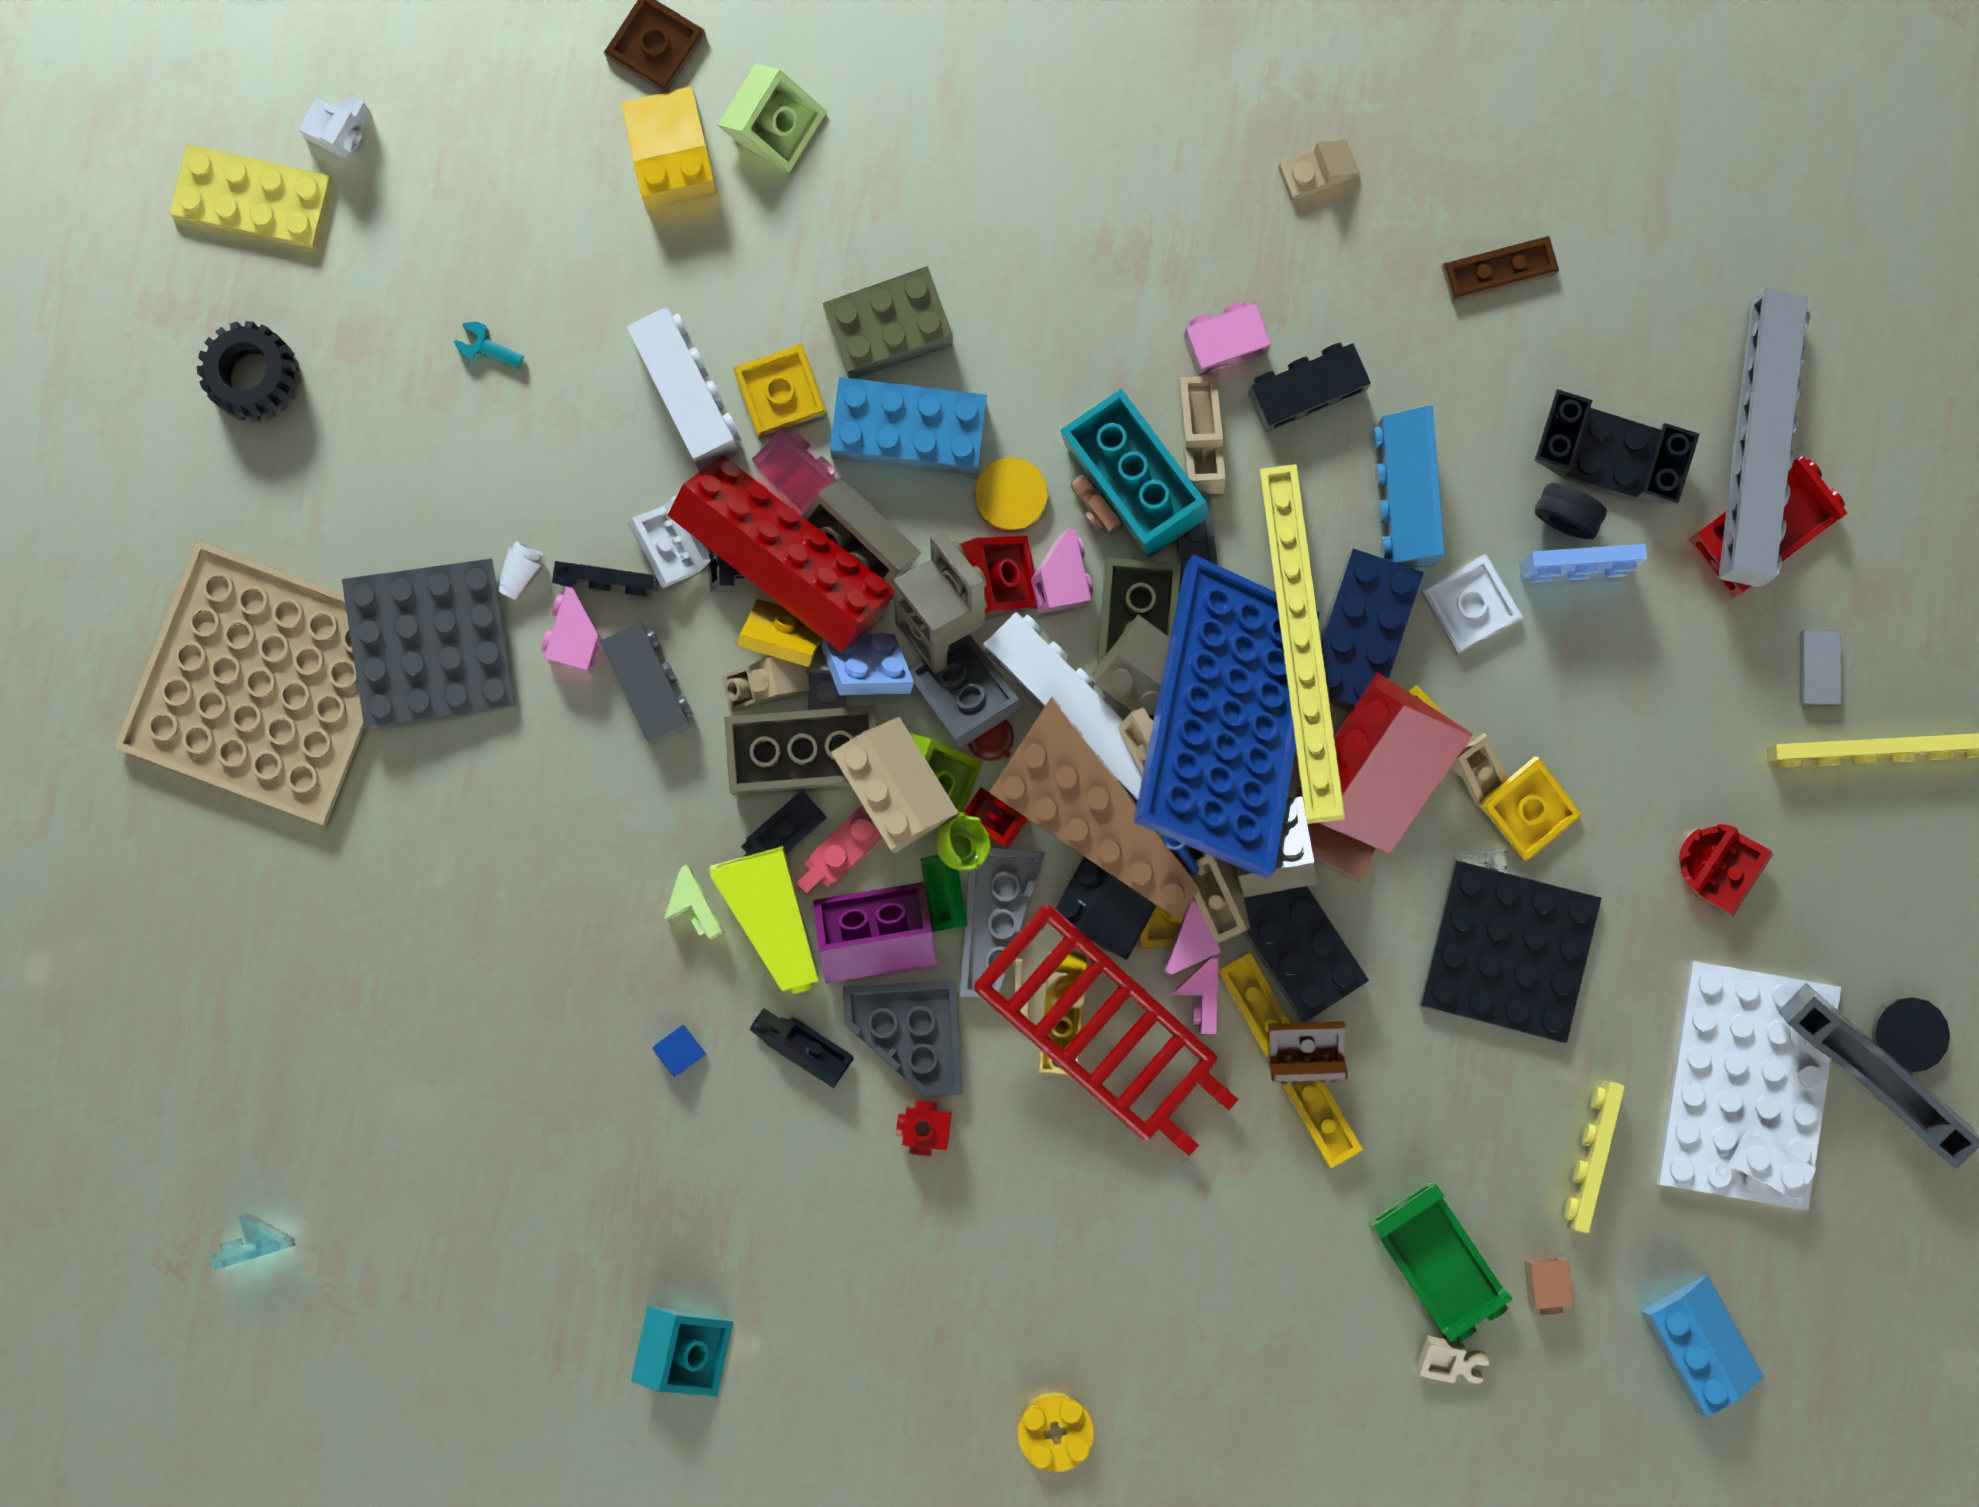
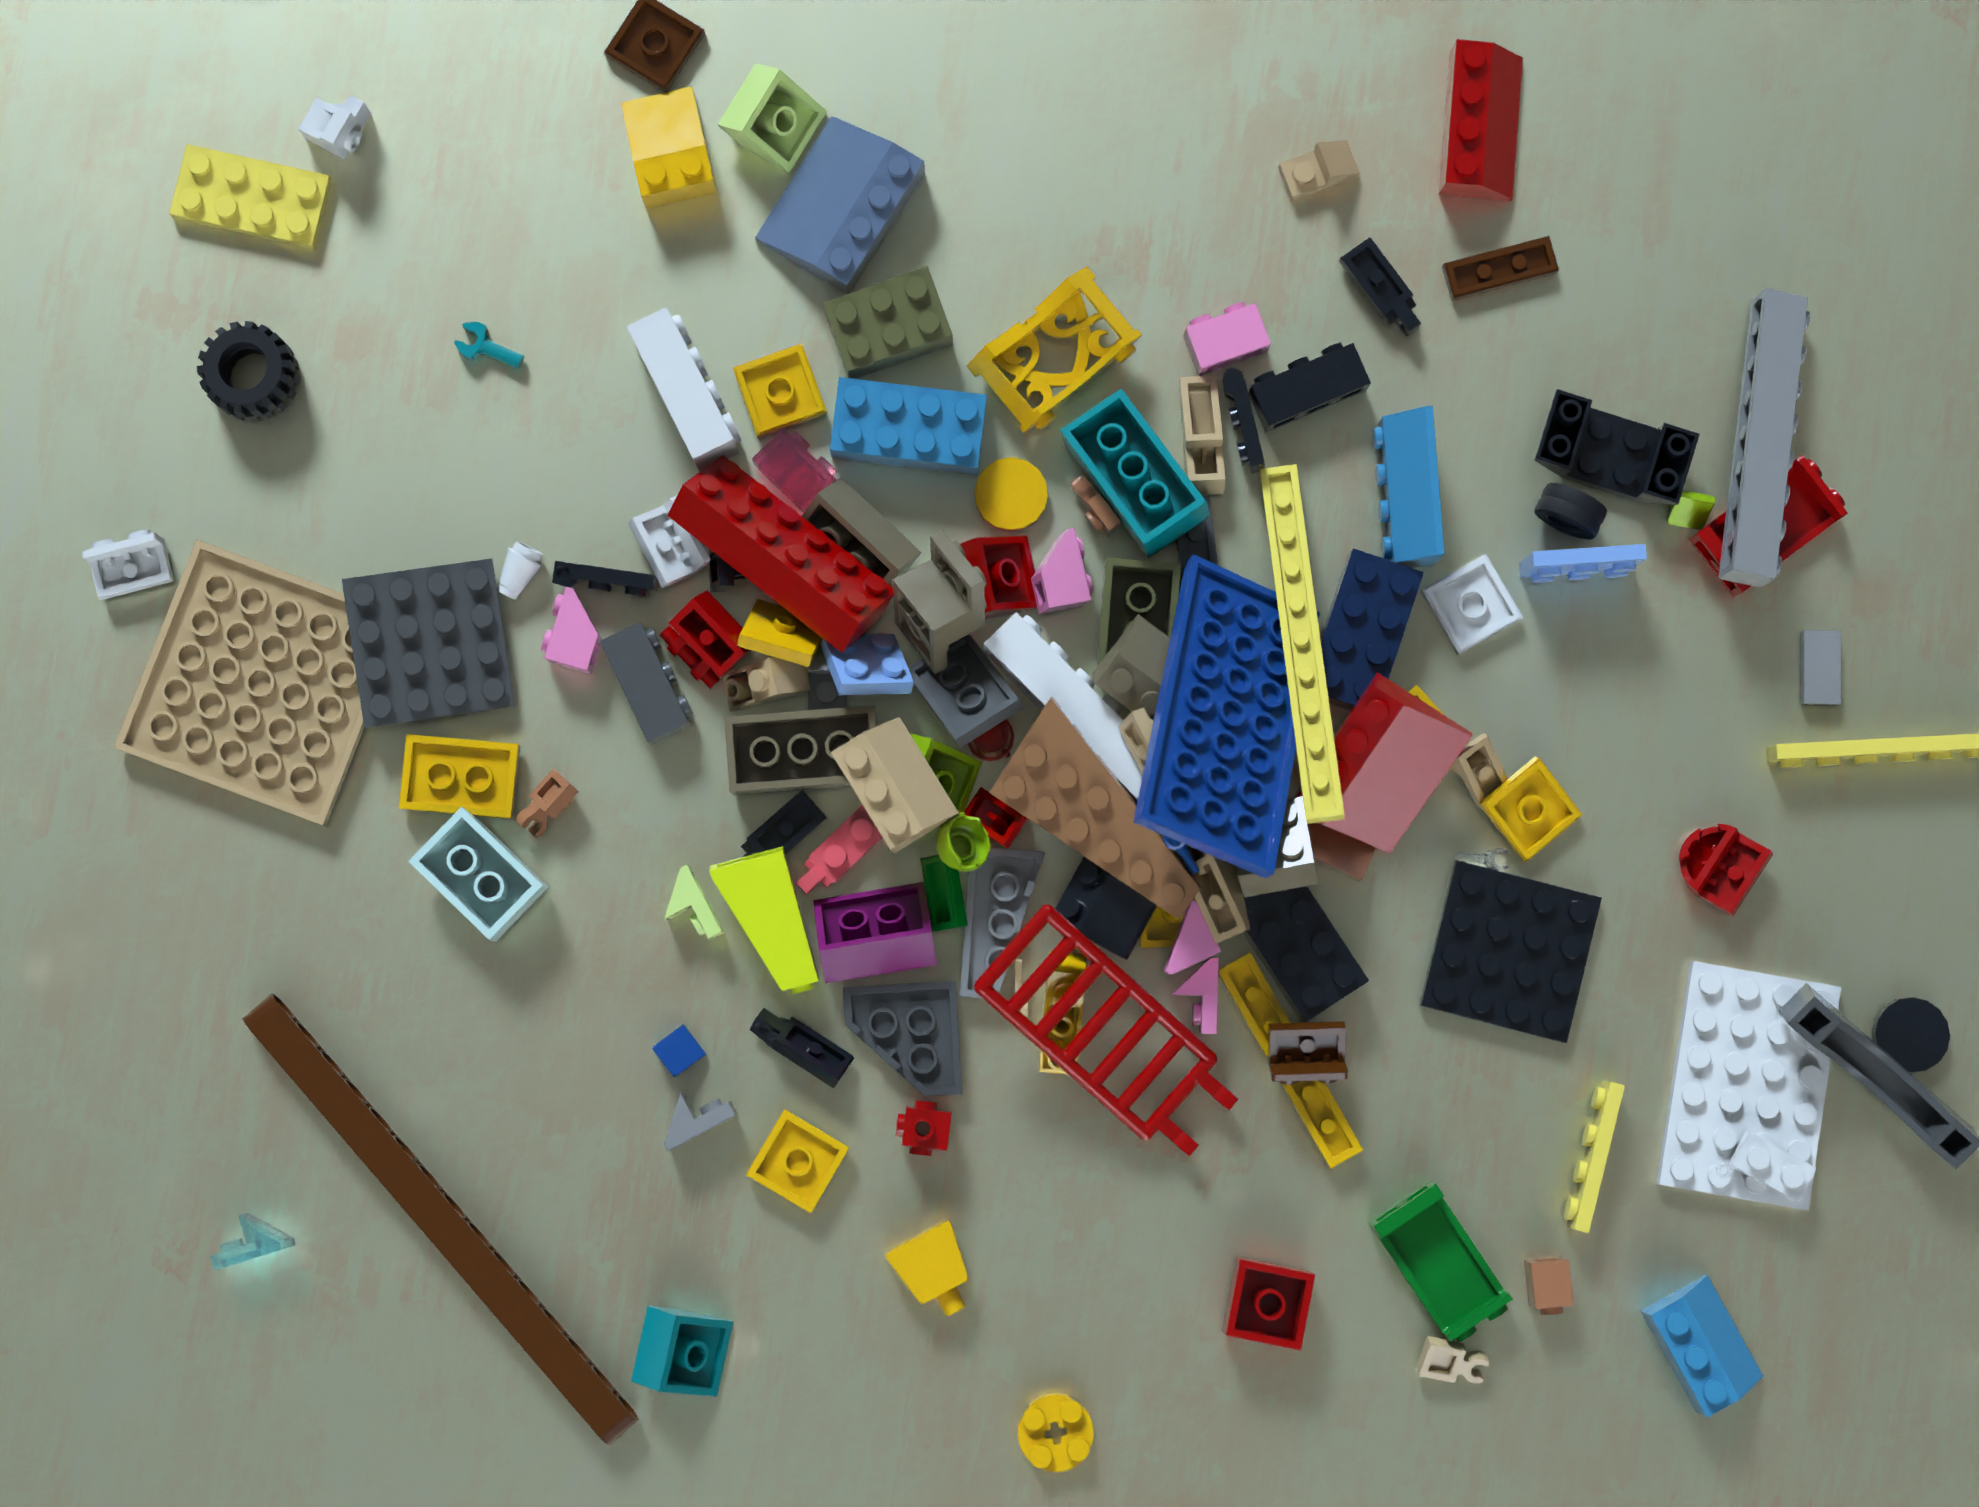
none -> white bracket [82,530,174,600]
none -> reddish brown beam [242,993,639,1446]
none -> yellow plate [399,734,520,819]
none -> light aqua brick [408,807,549,941]
none -> nougat plate [516,768,579,838]
none -> red brick [659,590,752,689]
none -> light grey slope [664,1092,738,1151]
none -> yellow plate [746,1109,850,1213]
none -> sand blue slope [755,116,925,294]
none -> yellow torso [885,1219,969,1317]
none -> yellow fence [966,266,1142,433]
none -> black hinge [1222,367,1265,474]
none -> red brick [1222,1256,1315,1351]
none -> black hinge [1339,237,1421,337]
none -> red slope [1439,39,1523,201]
none -> lime slope [1667,490,1716,530]

